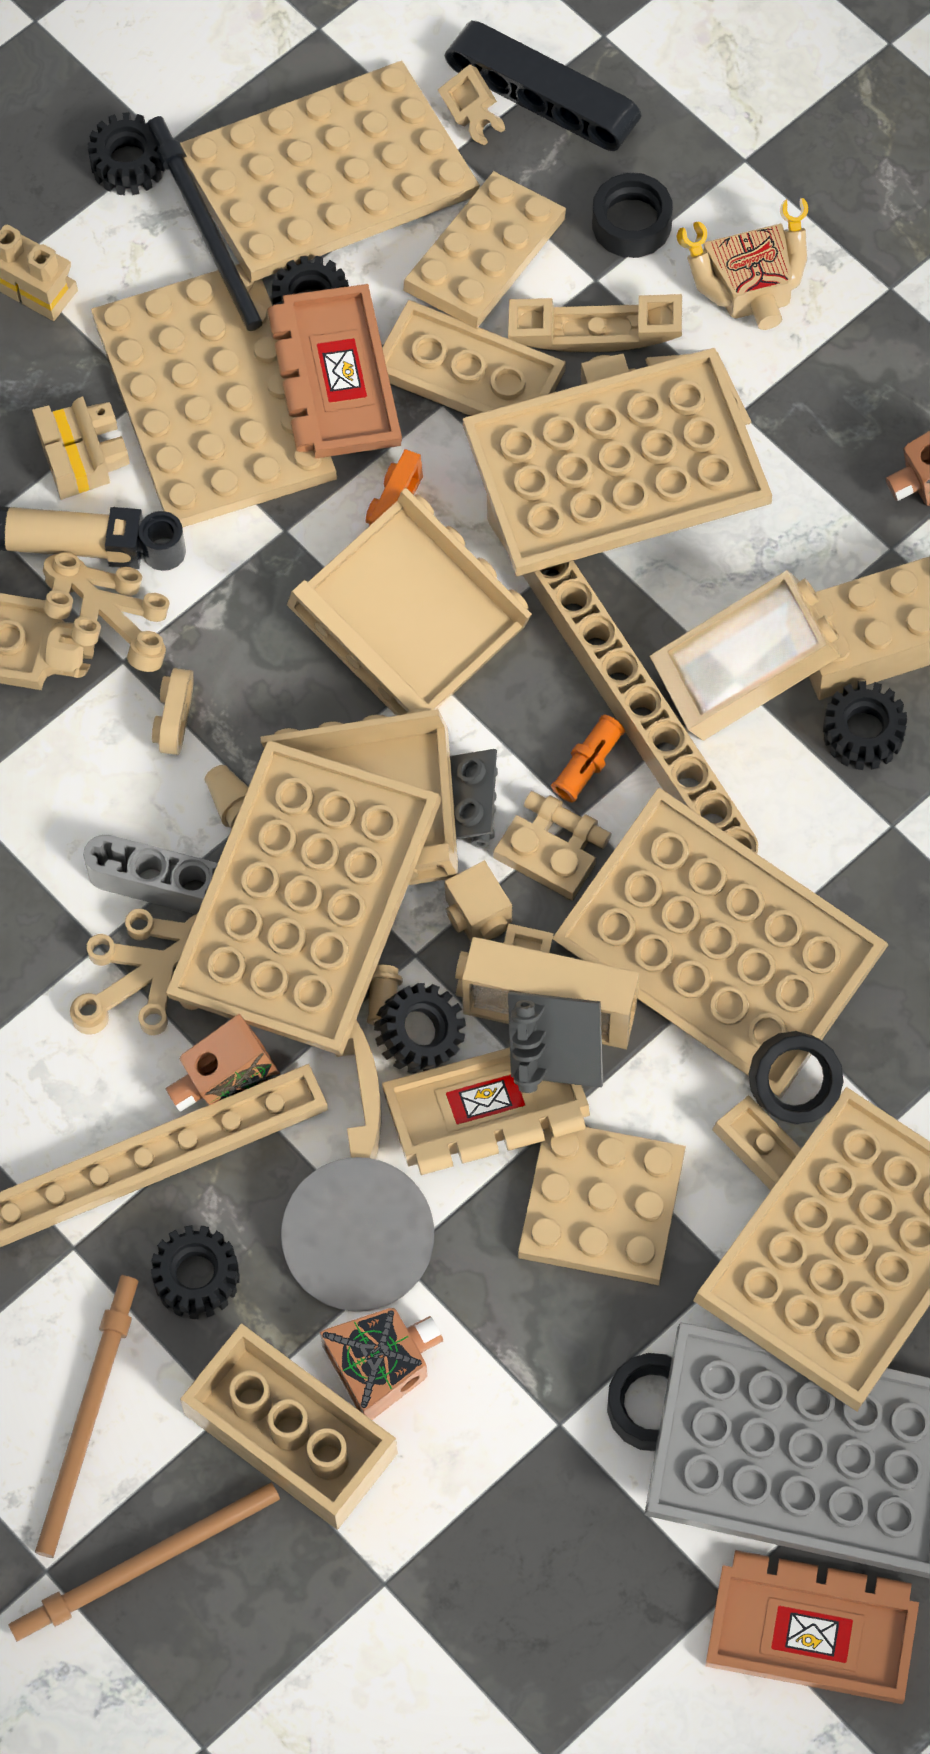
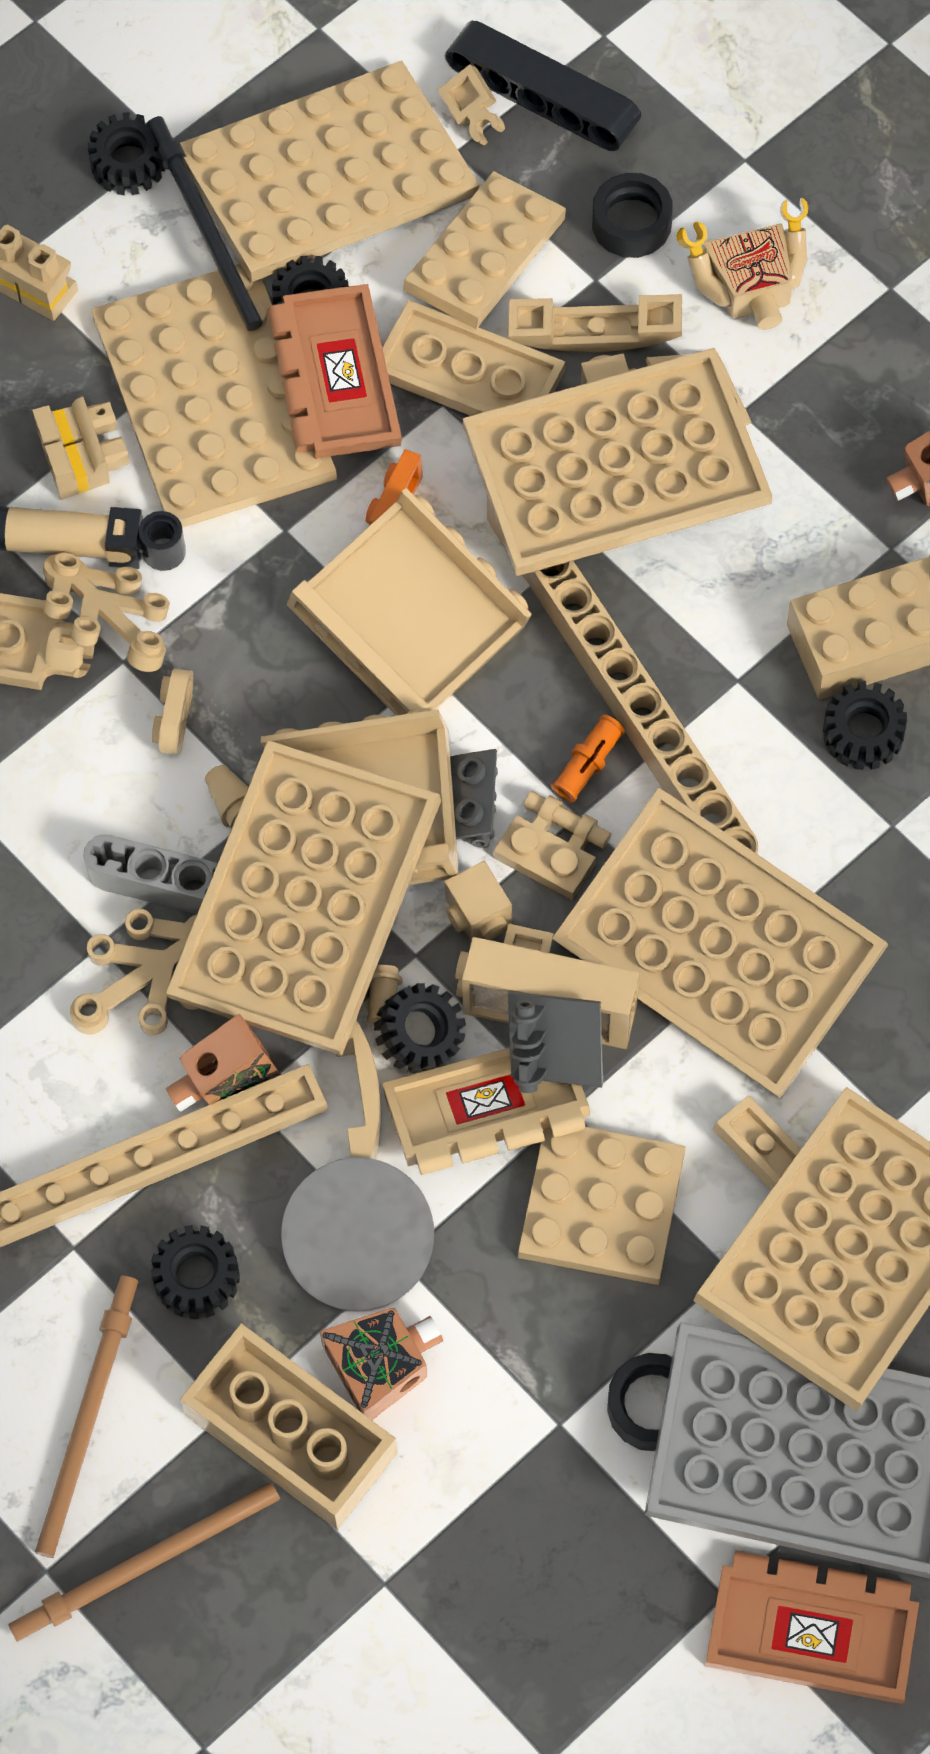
window [650,570,841,741] -> none
black tyre [748,1031,844,1124] -> none

